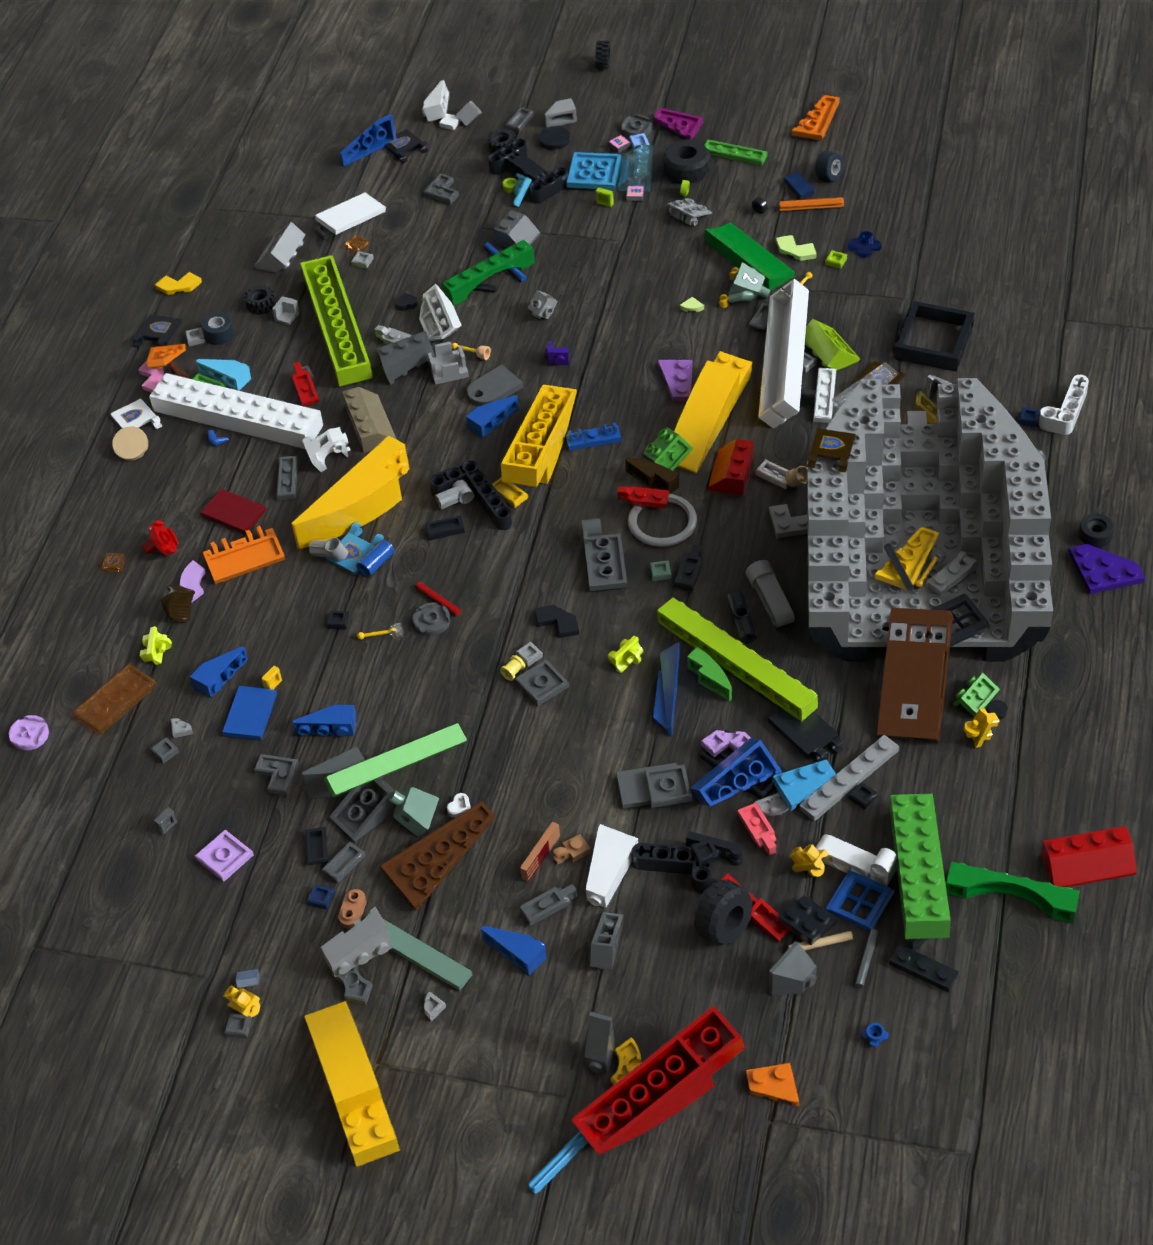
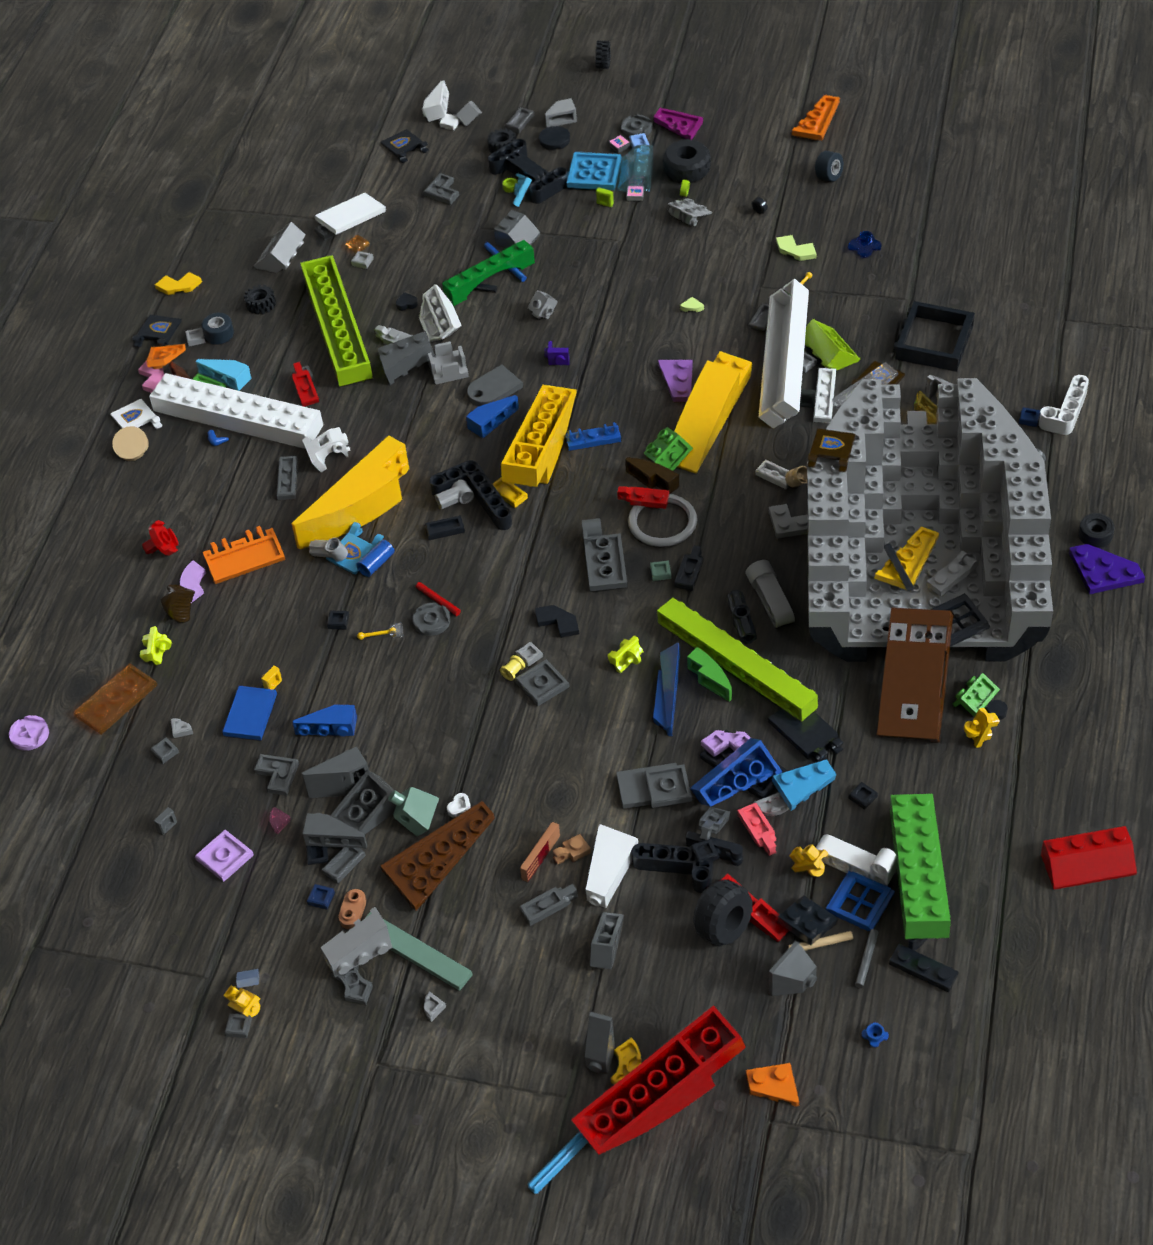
clear orange tile [102,553,126,572] -> none
blue slope [190,646,248,698] -> none
dark red tile [201,488,266,534] -> none
light grey panel [273,296,299,325] -> none
yellow slope [304,1001,400,1167] -> none
tile [324,723,467,797] -> none
blue wedge [340,114,396,166] -> none
dark tan slope [342,387,397,453] -> none
light nougat hinge [452,343,491,360] -> none
blue slope [481,926,547,975] -> none
bright green tile [705,140,767,166] -> none
green arch [705,222,795,291] -> none
red slope [708,439,754,495] -> none
sand green torso [719,263,770,308] -> none
orange axle [779,197,844,211] -> none
dark blue tile [784,172,815,199] -> none
light grey plate [799,735,899,821] -> none
lime tile [825,250,847,269] -> none
hinge [915,548,946,588] -> none
green arch [946,862,1080,924] -> none
none -> clear pink tile [269,807,291,834]
none -> dark grey slope [303,813,367,849]
none -> dark grey hinge [698,807,730,840]

